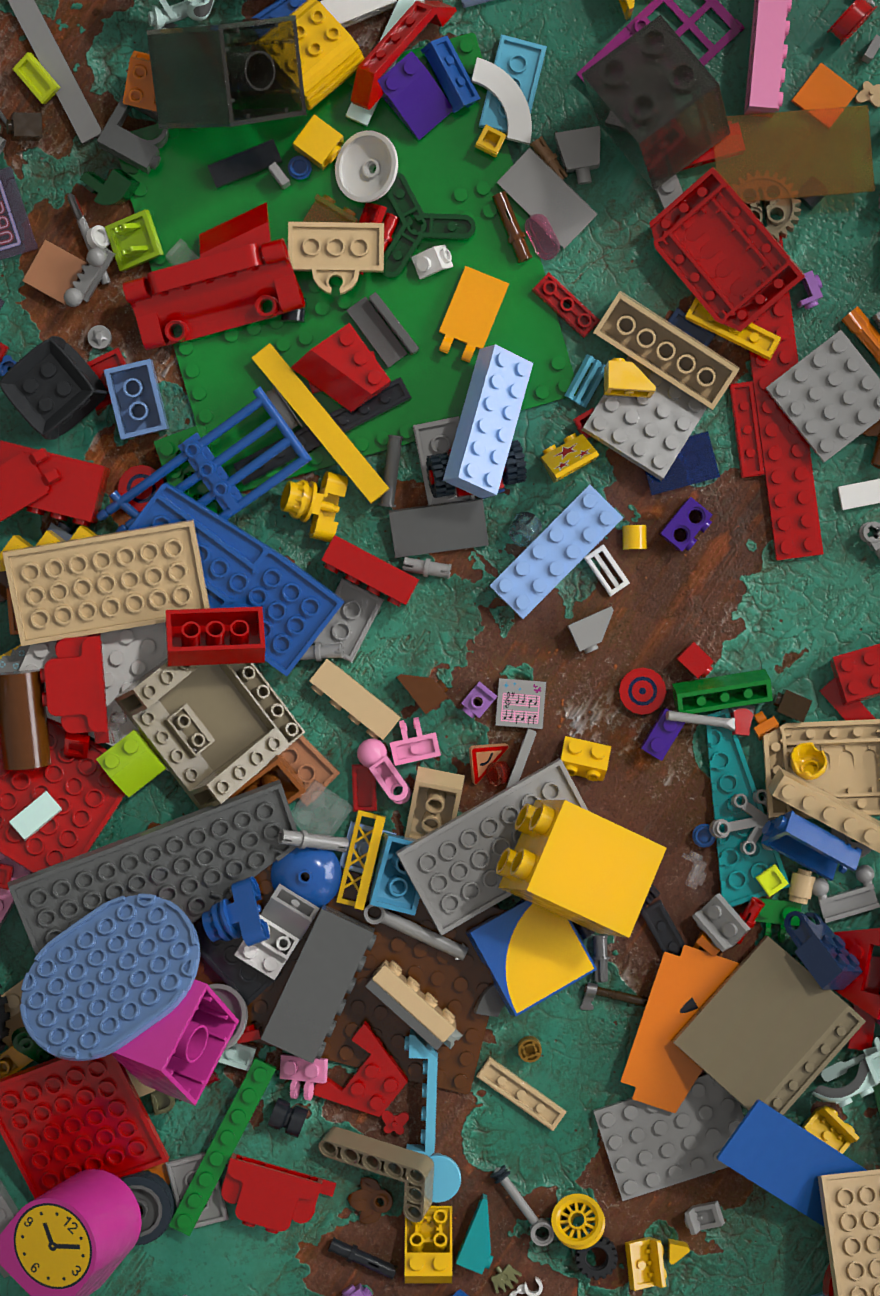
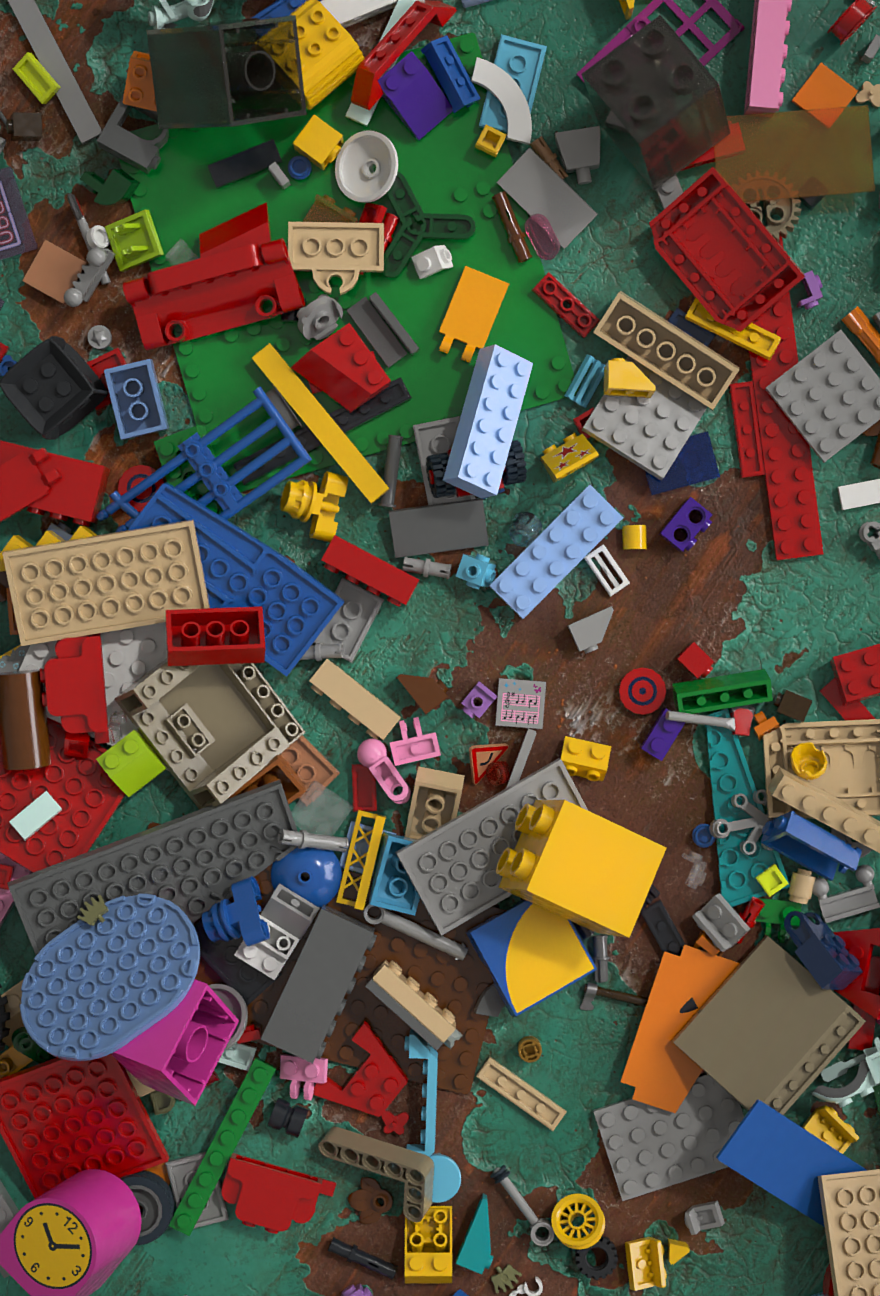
none -> olive piece [77,895,109,926]
none -> light grey plate [297,294,343,340]
none -> medium azure brick [455,554,496,590]

